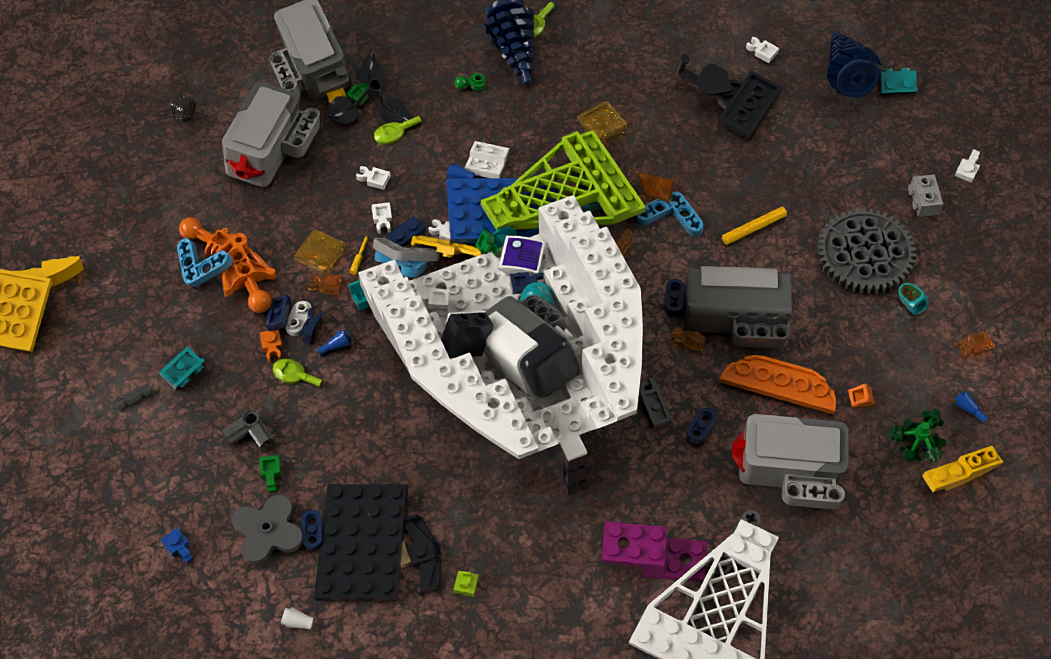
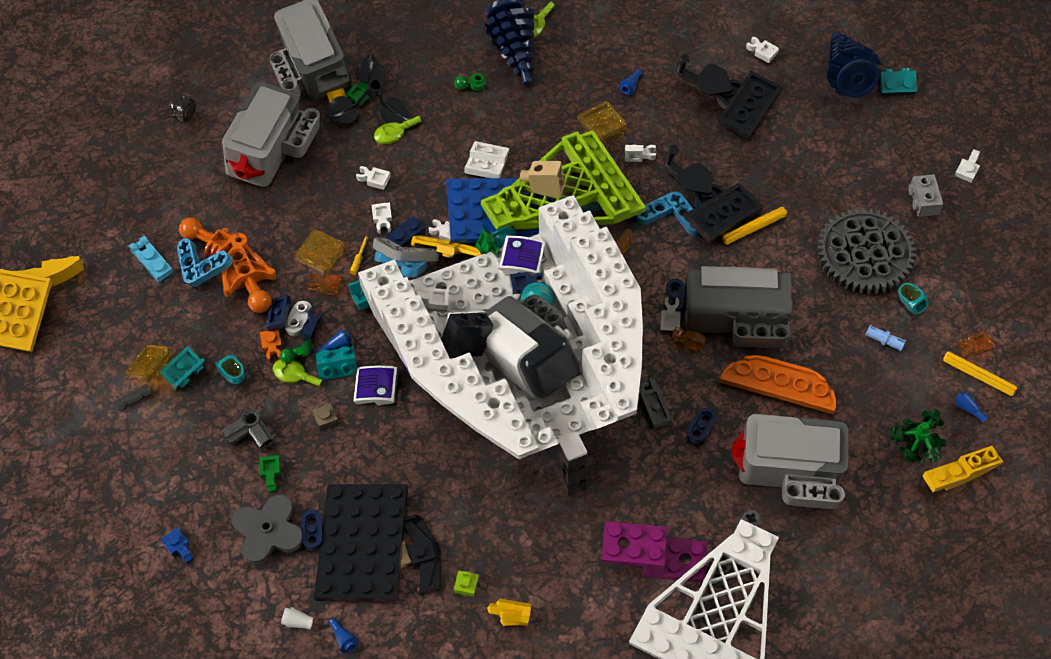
blue cone [446,163,474,179] -> none
clear orange slope [636,172,675,203] -> none
orange slope [848,383,875,408] -> none
none -> clear yellow plate [124,345,172,382]
none -> medium azure plate [128,236,174,282]
none -> rock [216,354,246,384]
none -> green plate [280,340,314,364]
none -> dark tan plate [312,403,338,430]
none -> teal bracket [316,346,357,380]
none -> blue cone [329,618,359,653]
none -> slope [354,366,399,406]
none -> yellow rock [487,598,531,626]
none -> tan torso [520,161,565,199]
none -> blue cone [619,69,642,95]
none -> white plate [625,145,656,162]
none -> white plate [660,297,681,331]
none -> black plate [664,145,764,242]
none -> light blue pin [865,324,906,352]
none -> yellow axle [943,351,1017,396]

